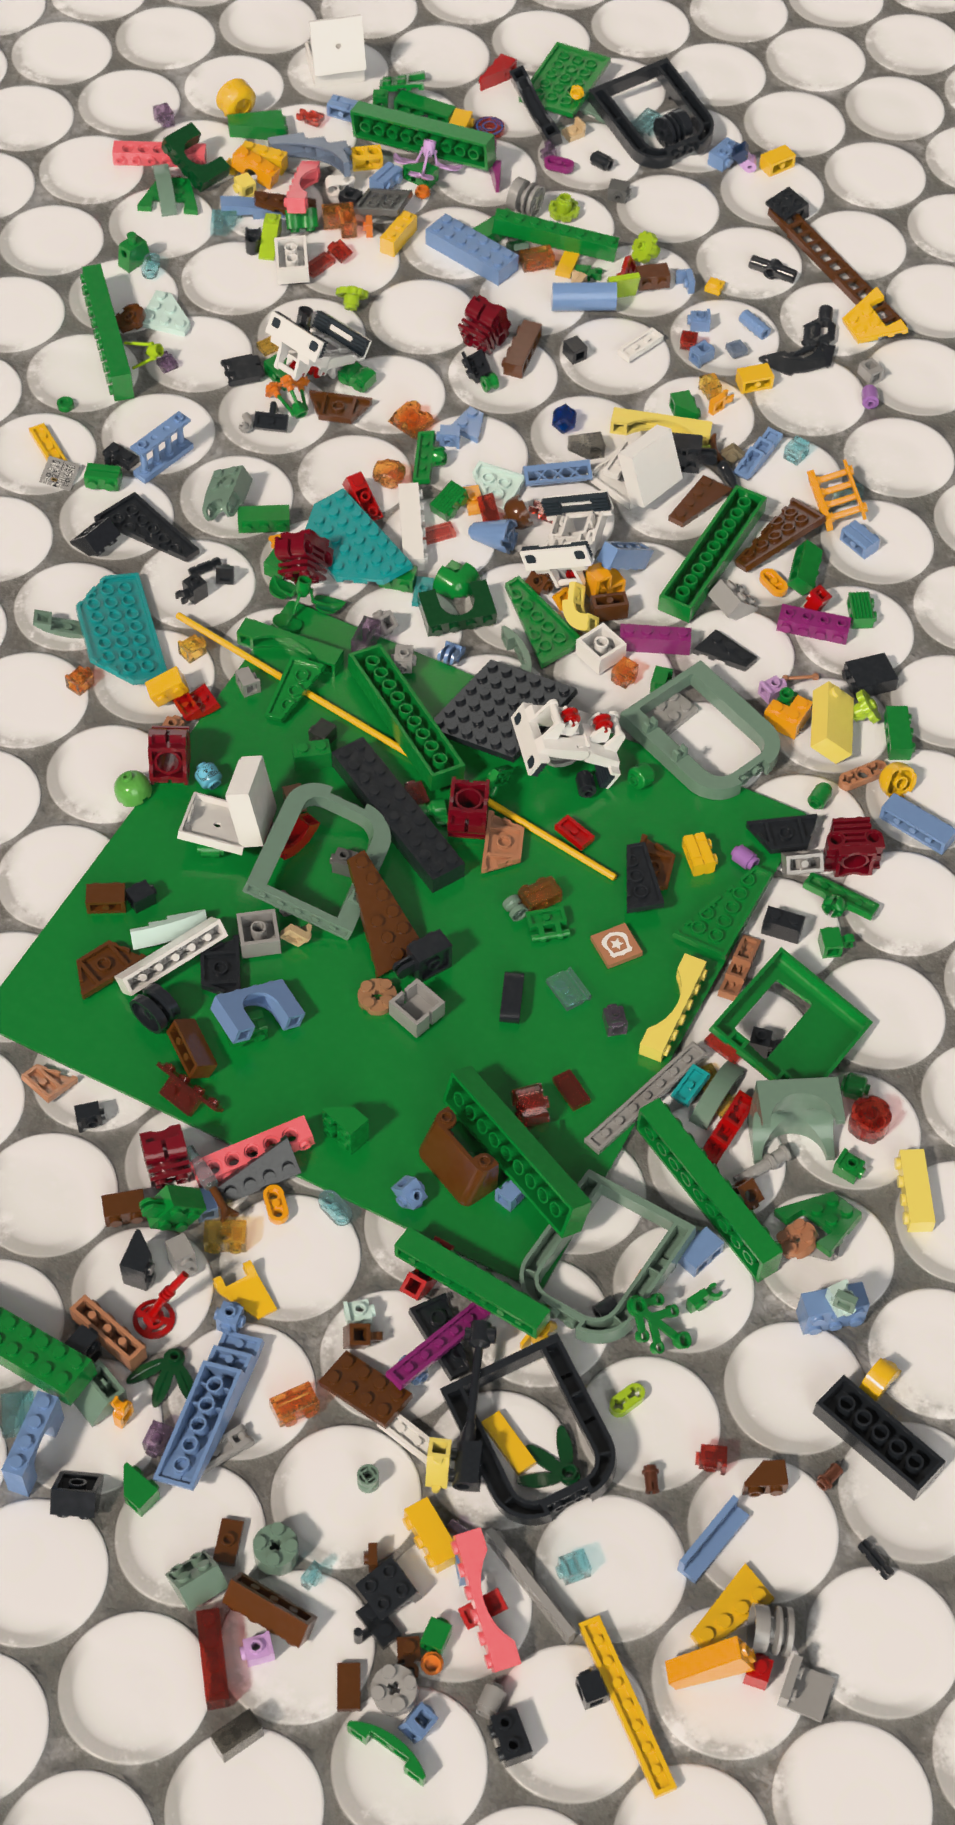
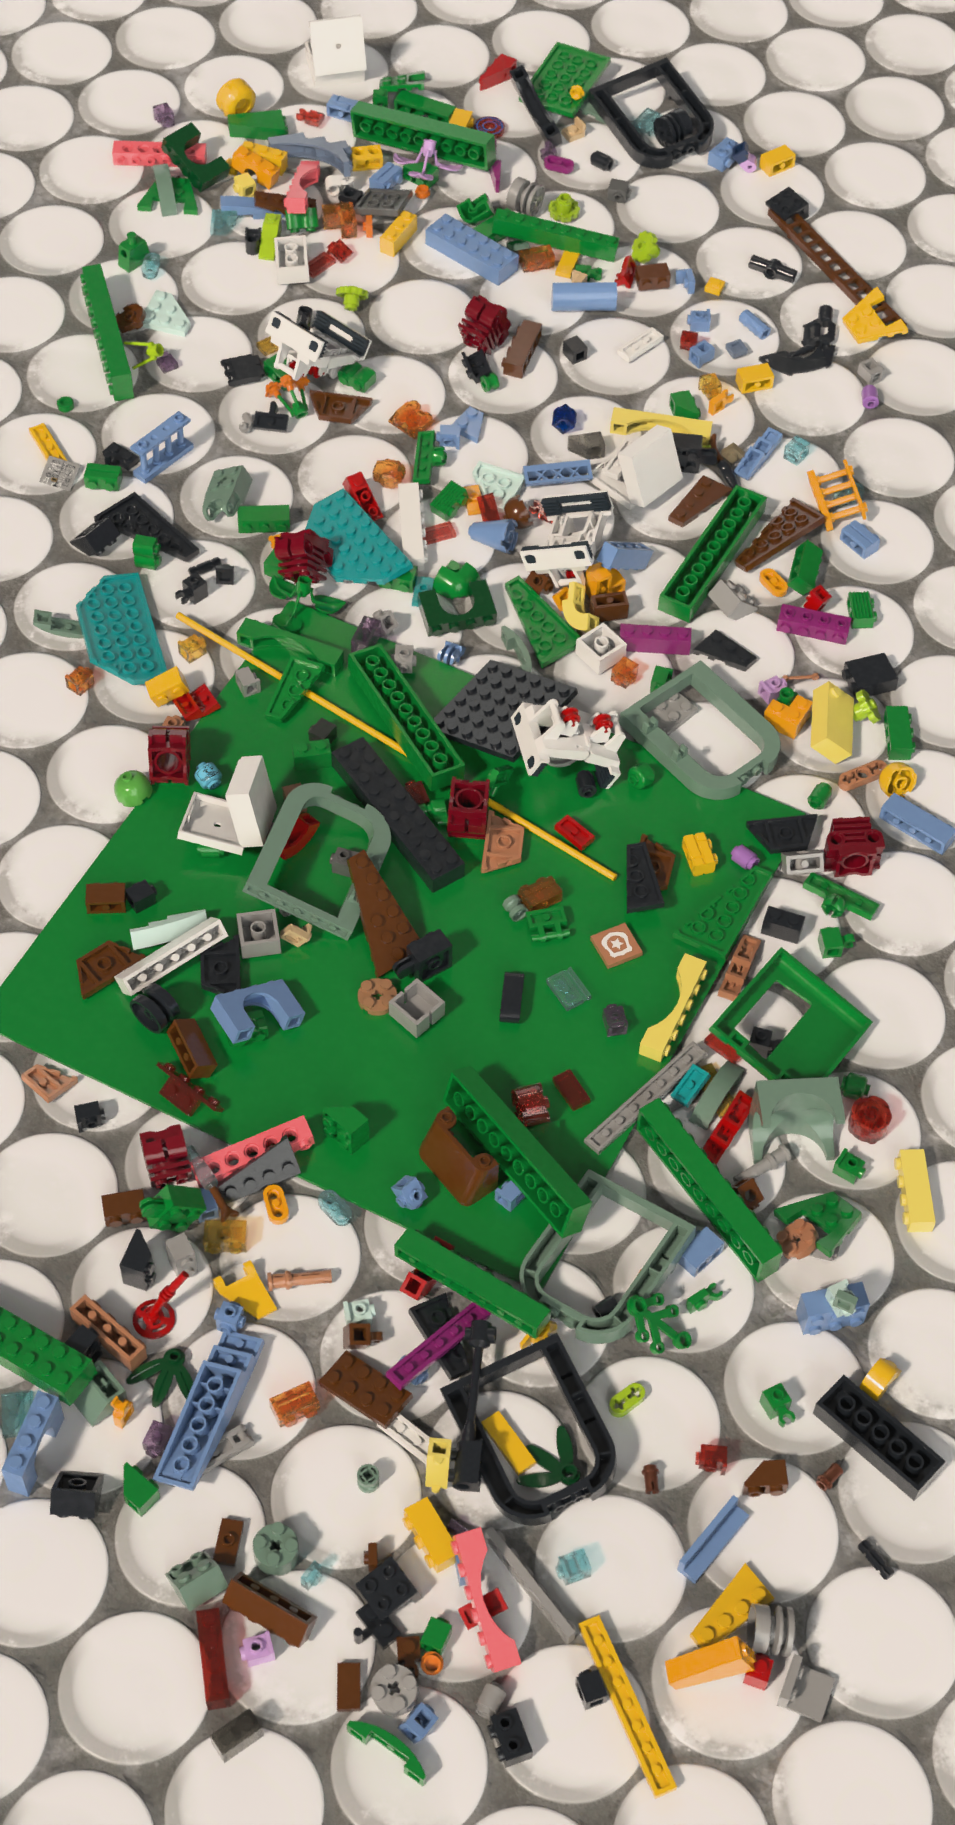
lime tile [607,272,640,298] -> none
none -> green brick [132,534,162,571]
none -> nougat pin [267,1269,332,1291]
none -> green brick [456,193,496,225]
none -> green brick [759,1383,795,1428]

